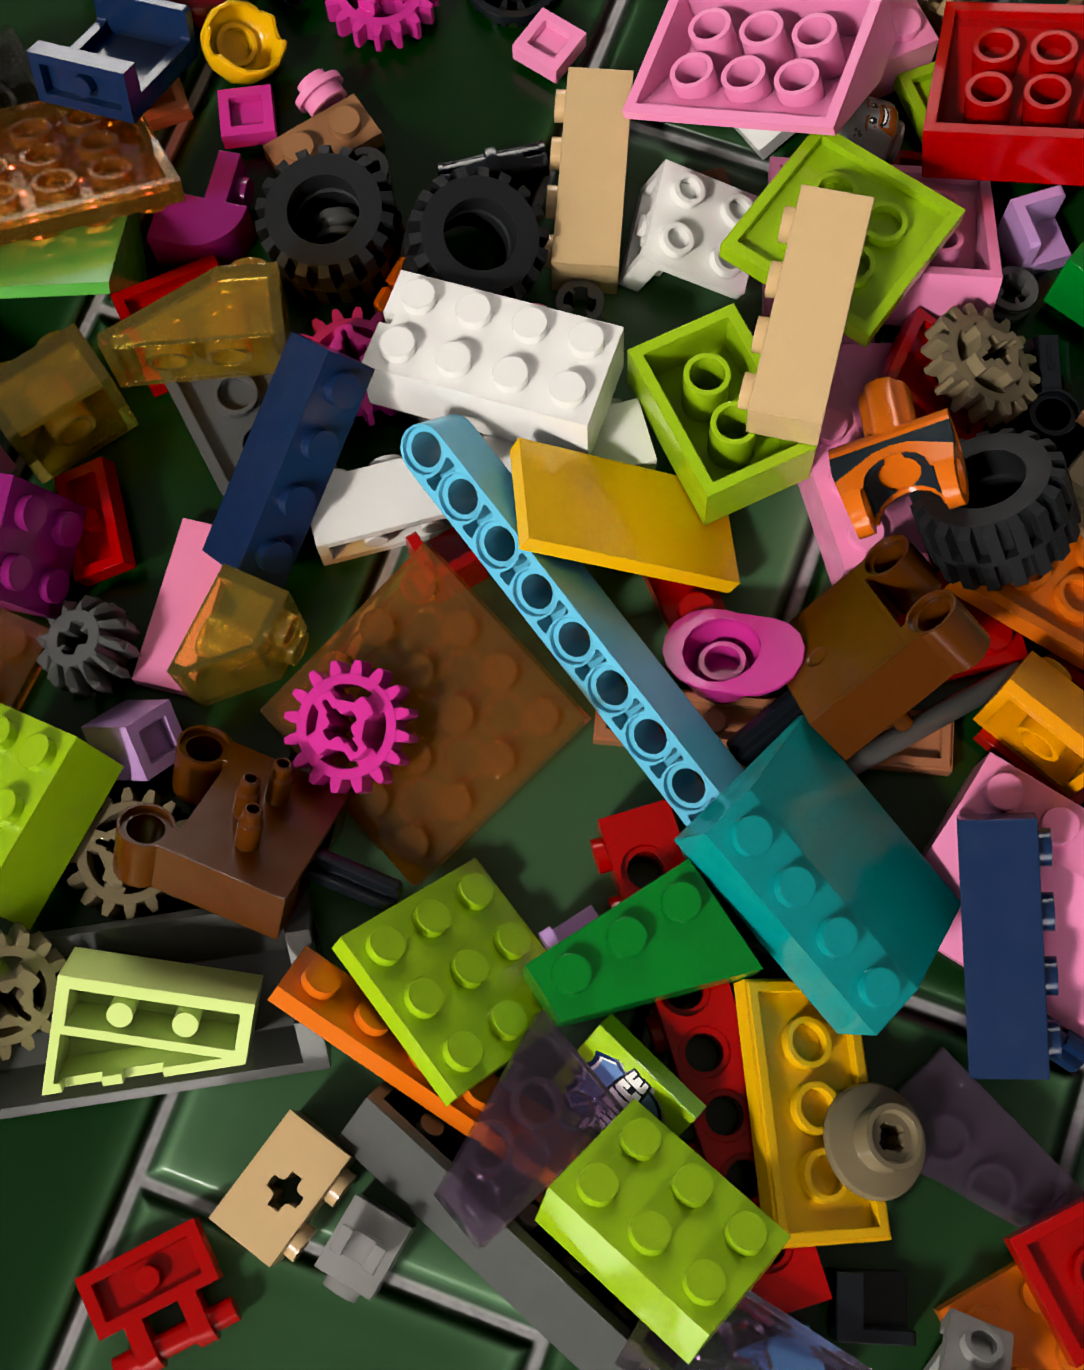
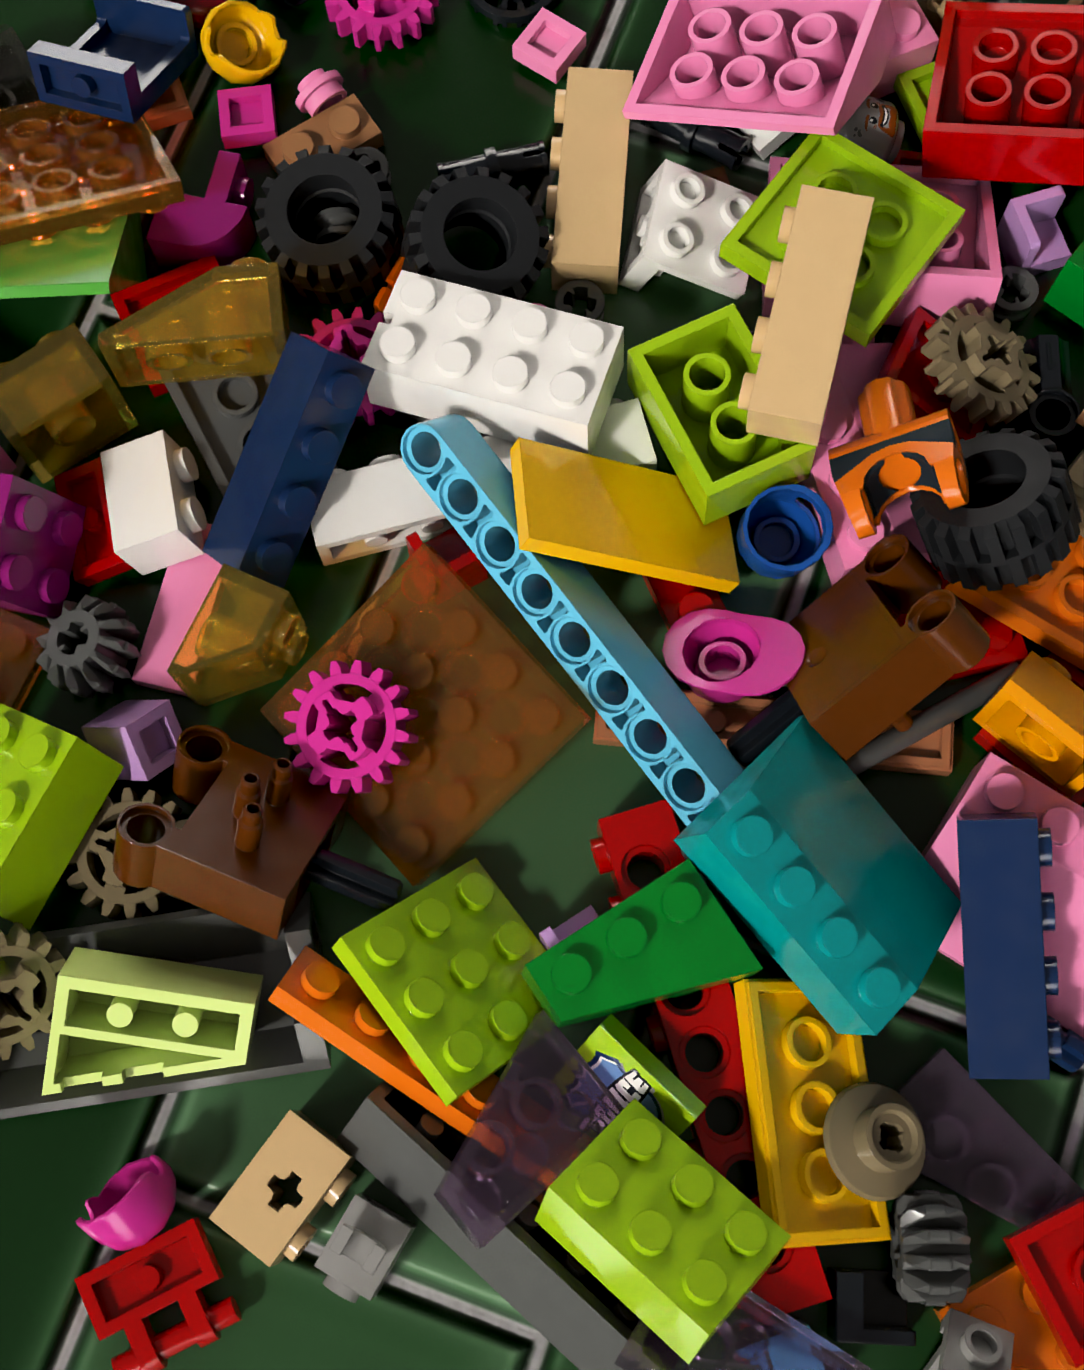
none -> dark pink hair [75,1155,177,1251]
none -> white brick [100,429,207,575]
none -> black pin [640,120,751,172]
none -> blue helmet [736,484,834,579]
none -> dark grey gear [889,1190,973,1306]

